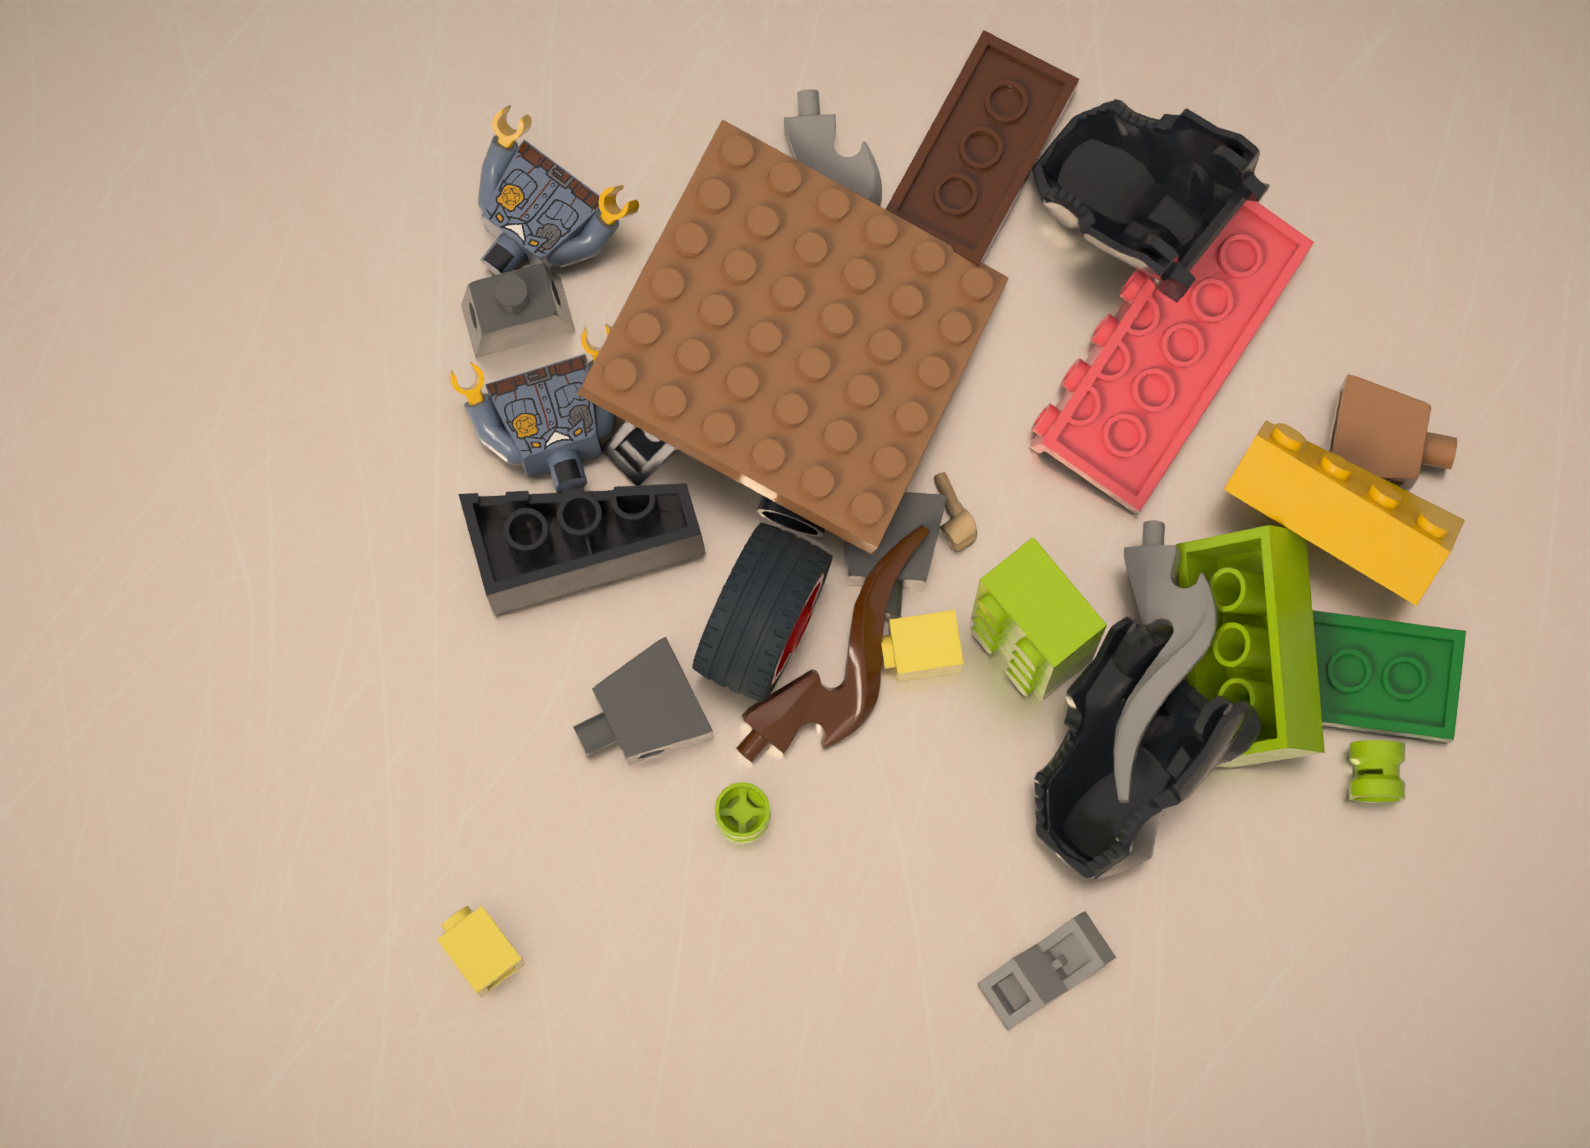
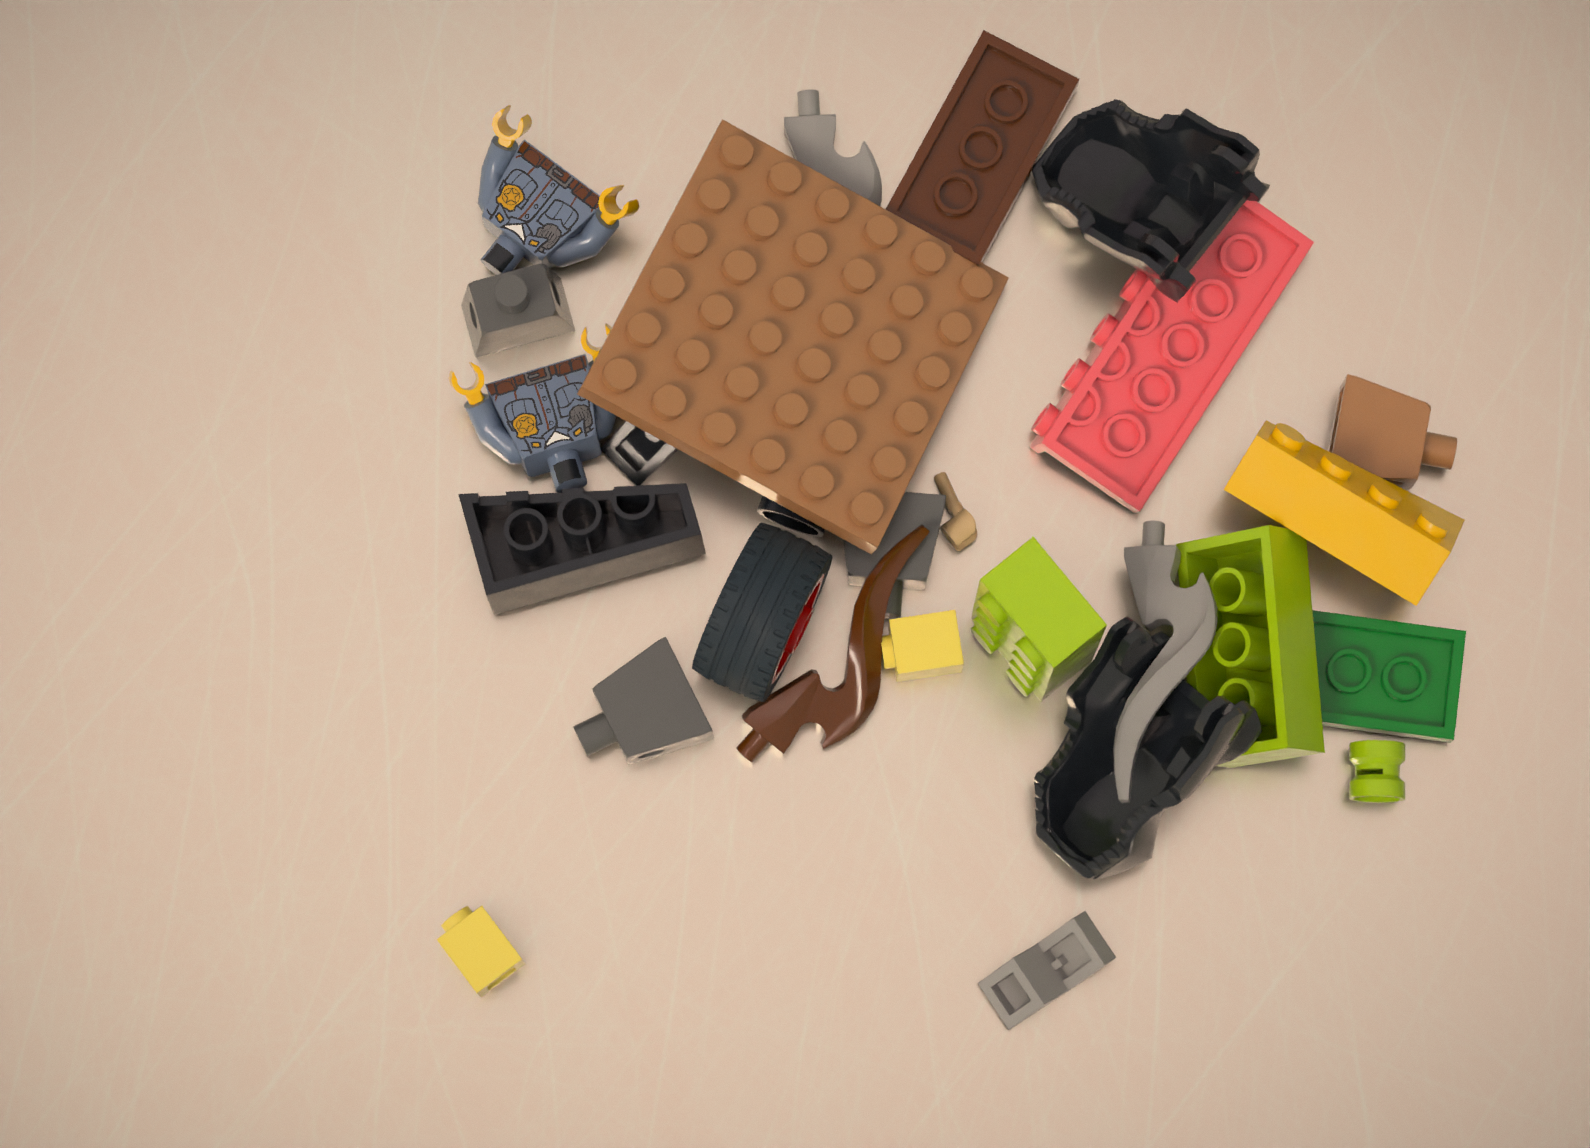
lime wheel [714,782,771,844] -> none

